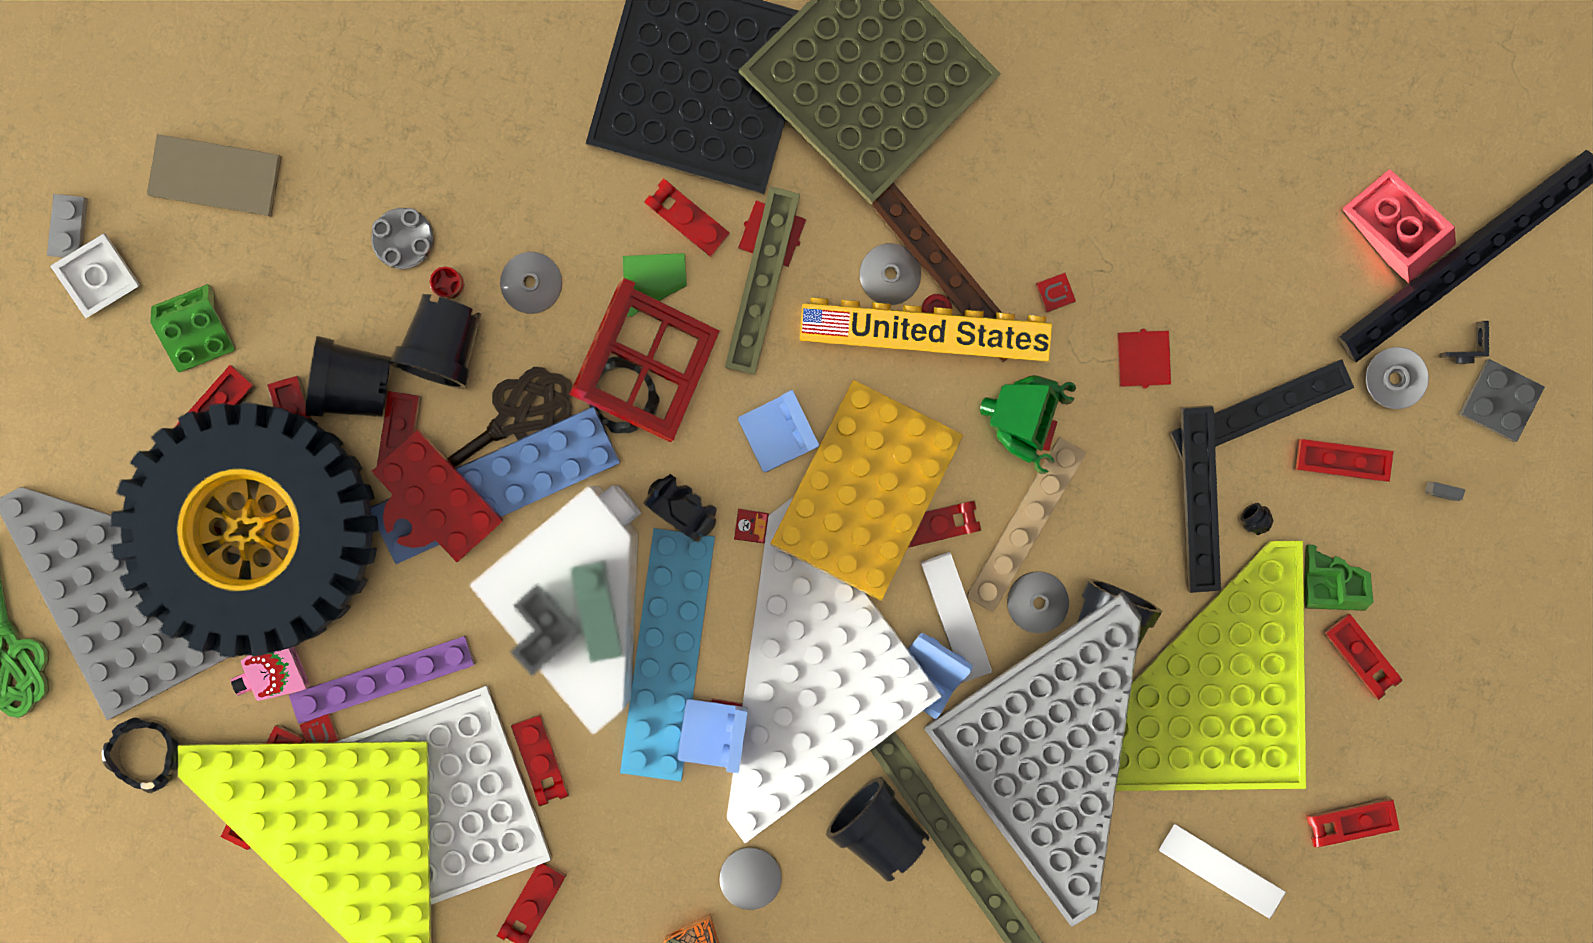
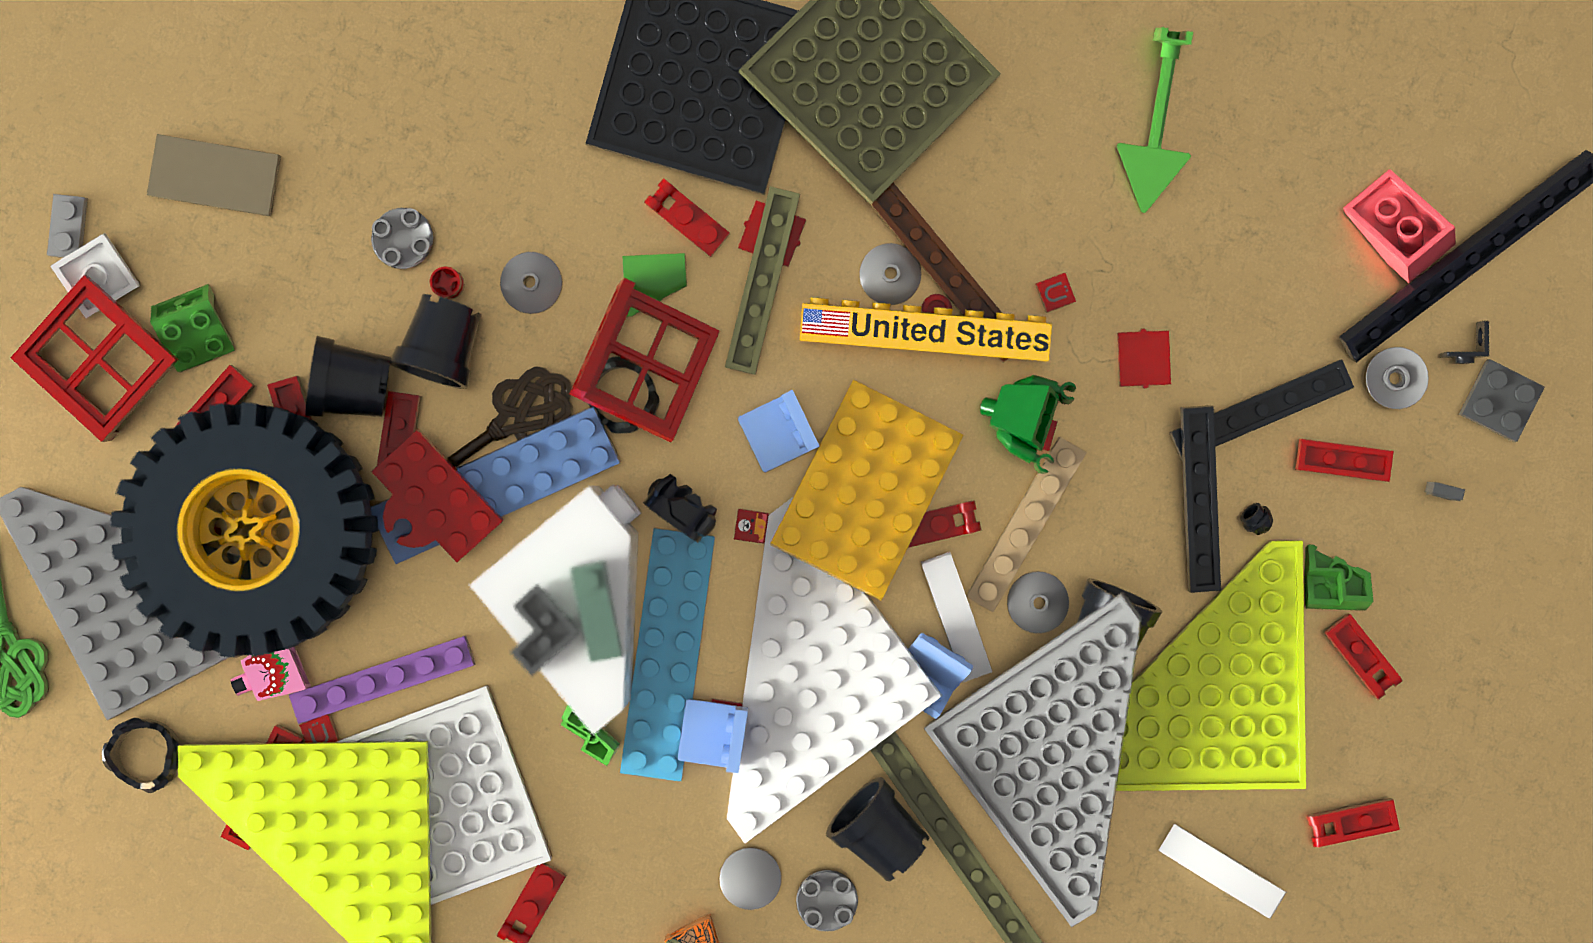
red plate [511,714,569,807] -> none
none -> red window [10,275,179,442]
none -> bright green slope [561,705,620,766]
none -> light grey dish [796,870,858,931]
none -> bright green piece [1117,27,1193,213]

